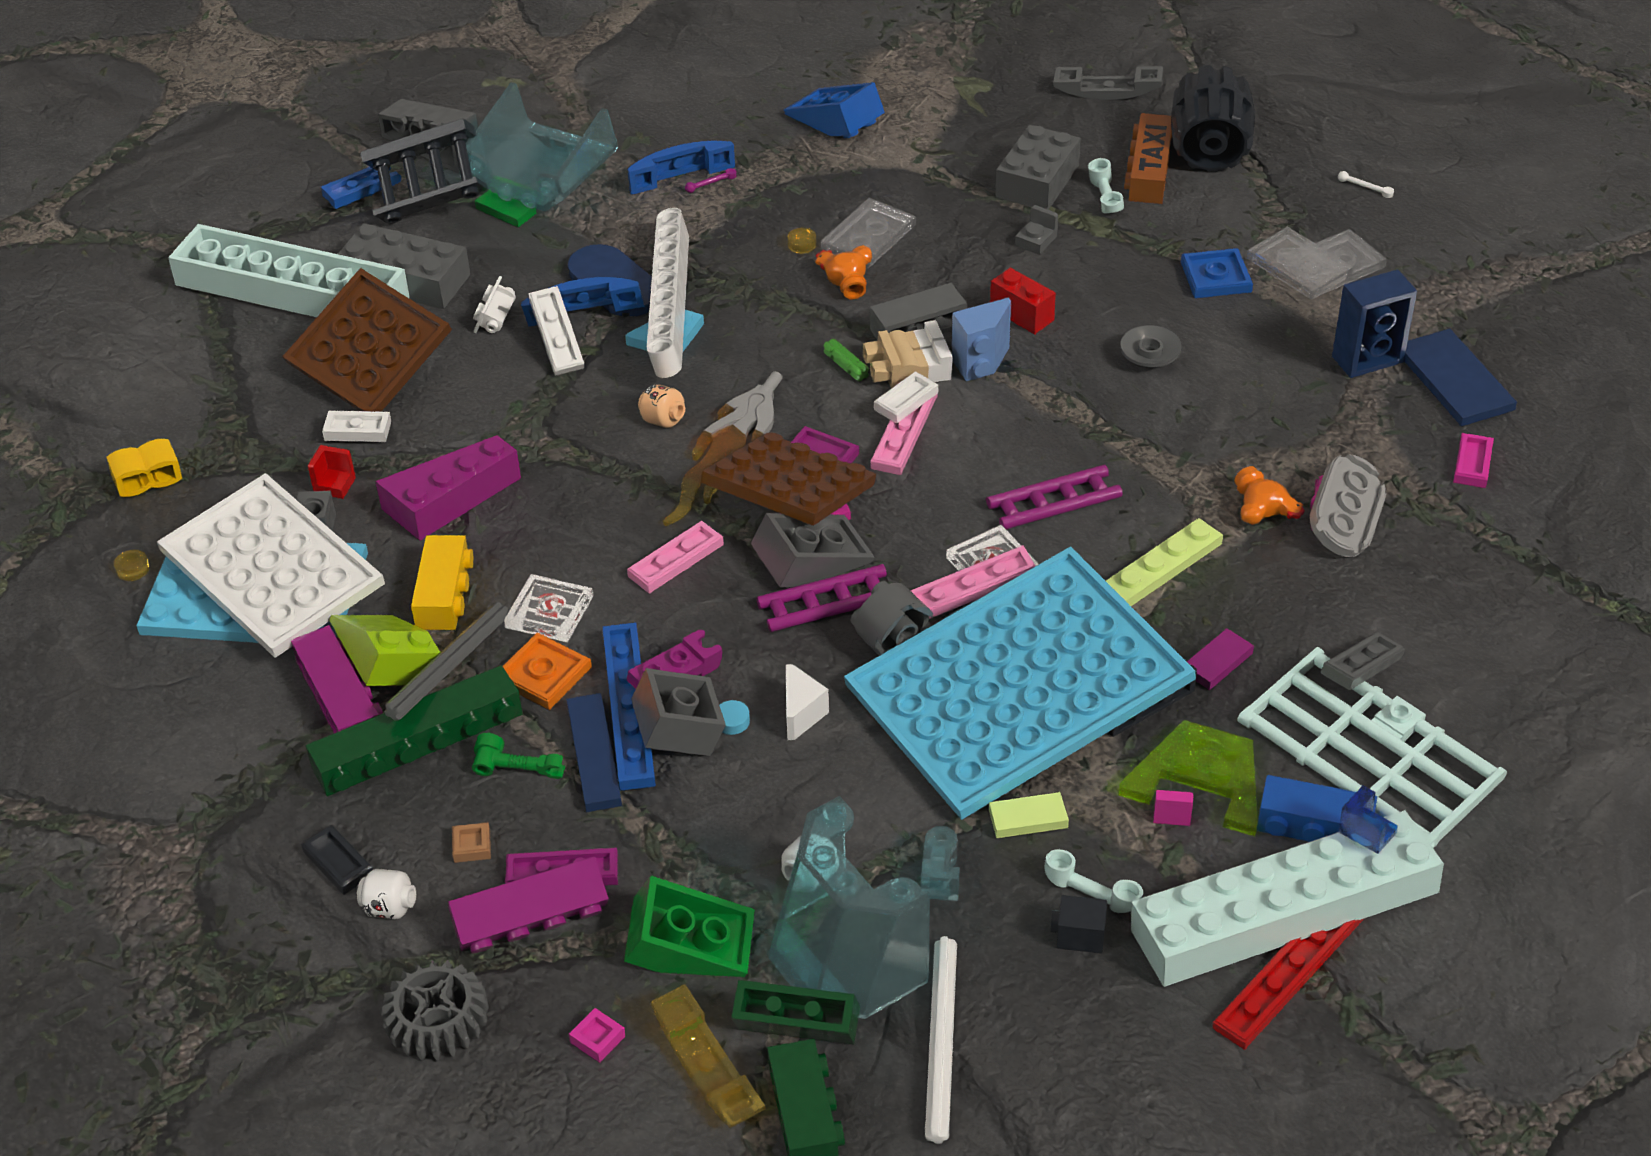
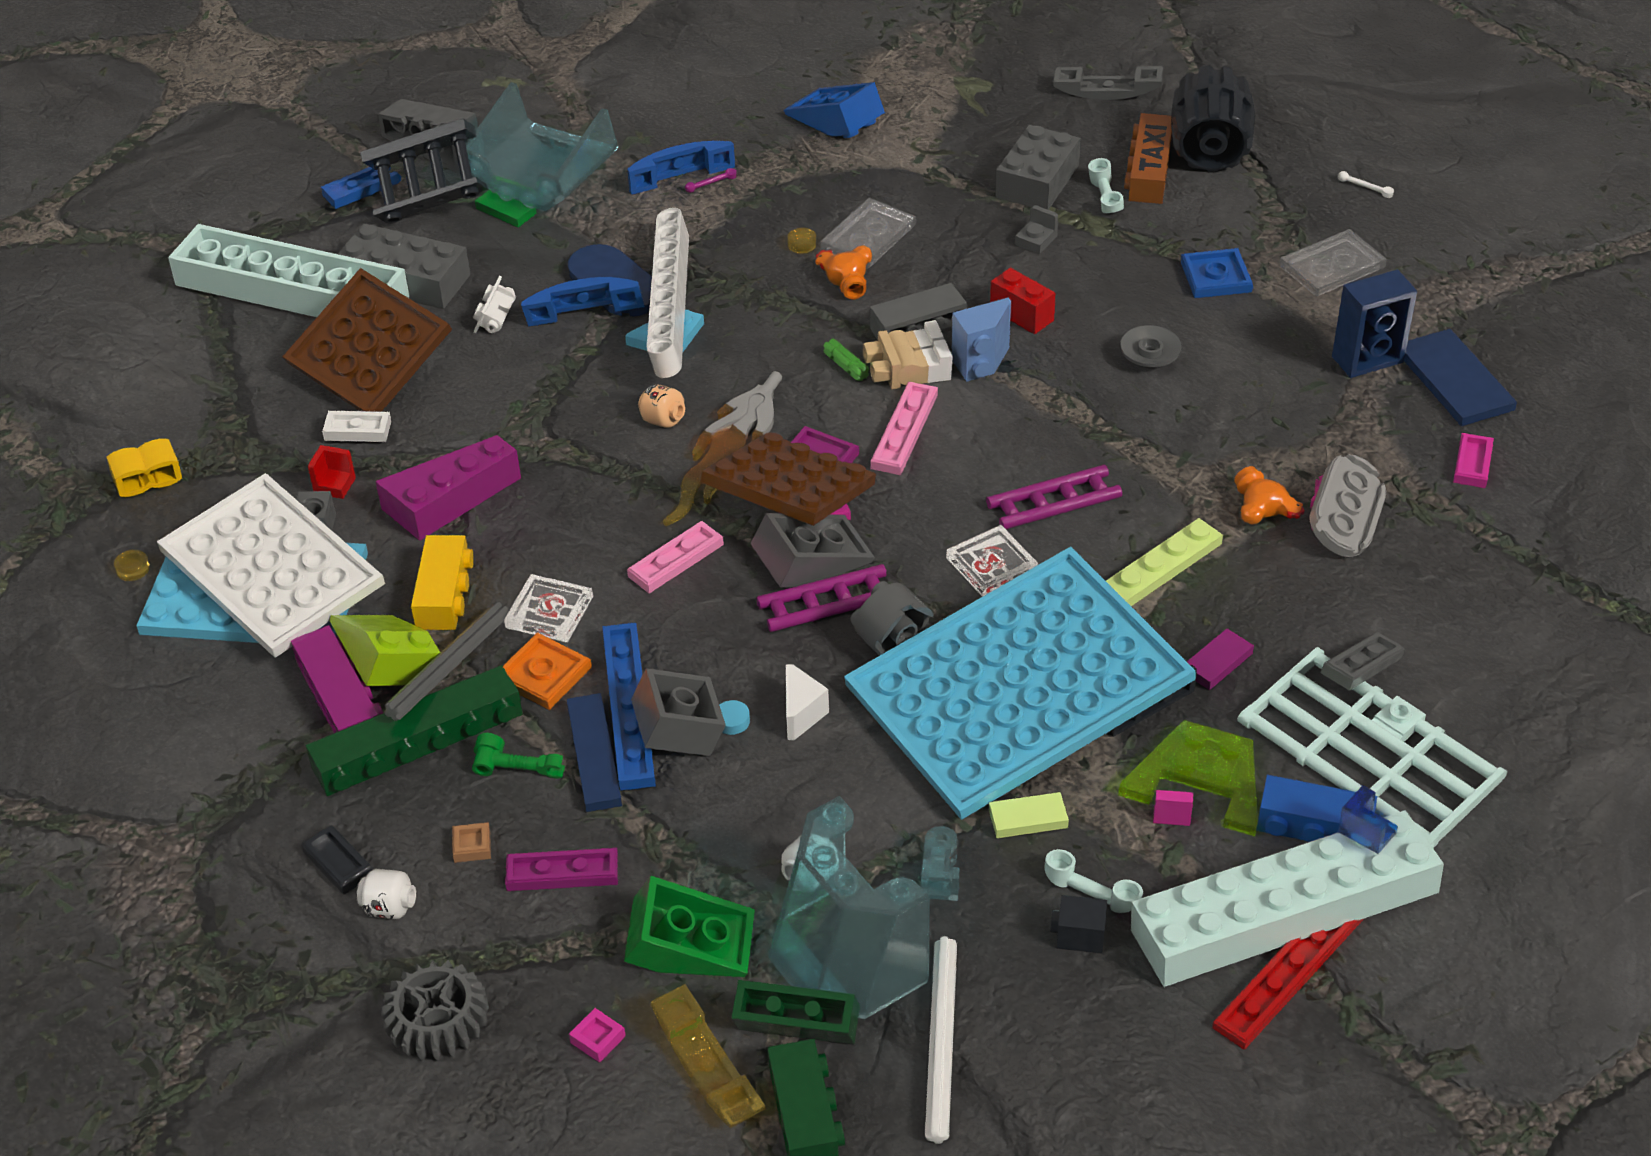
magenta brick [448,856,609,954] -> none
white tile [529,286,584,376] -> none
magenta plate [627,630,722,689] -> none
white tile [874,371,938,423] -> none
bright pink tile [910,545,1035,619] -> none
clear tile [1246,226,1353,300] -> none

